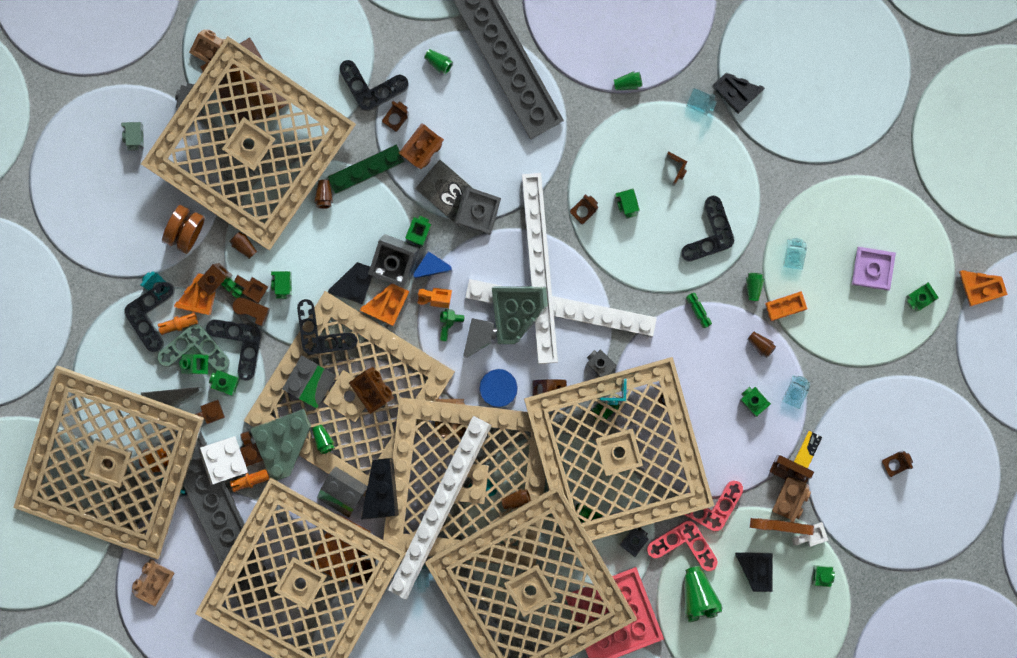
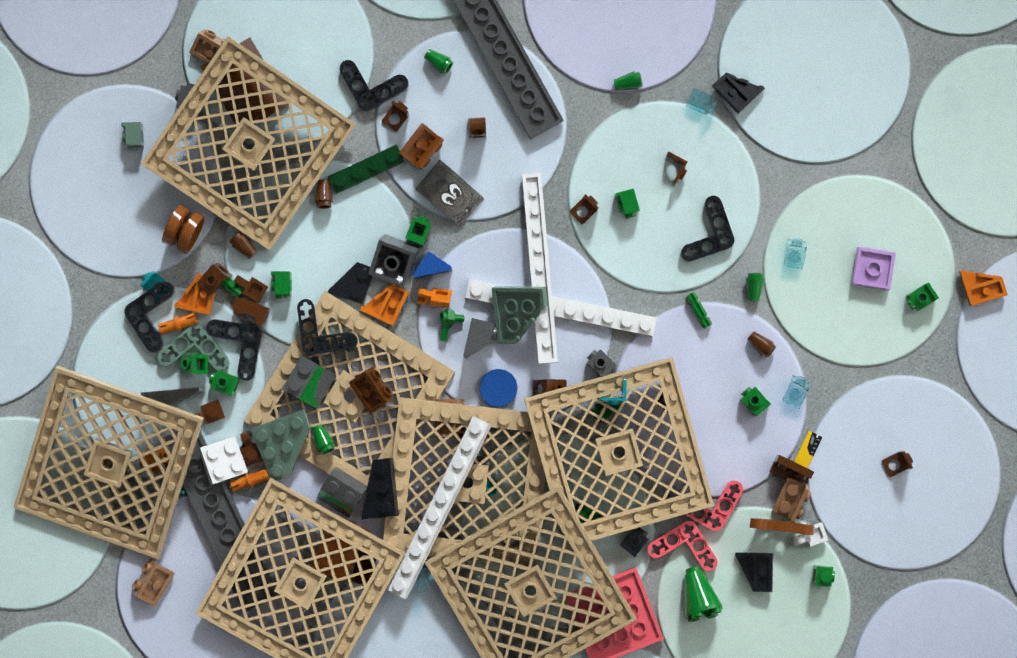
dark grey tile [454,186,501,234] -> none
reddish brown cone [501,489,531,509] -> none
orange plate [765,291,808,321] -> none
none -> reddish brown leg [468,117,486,138]

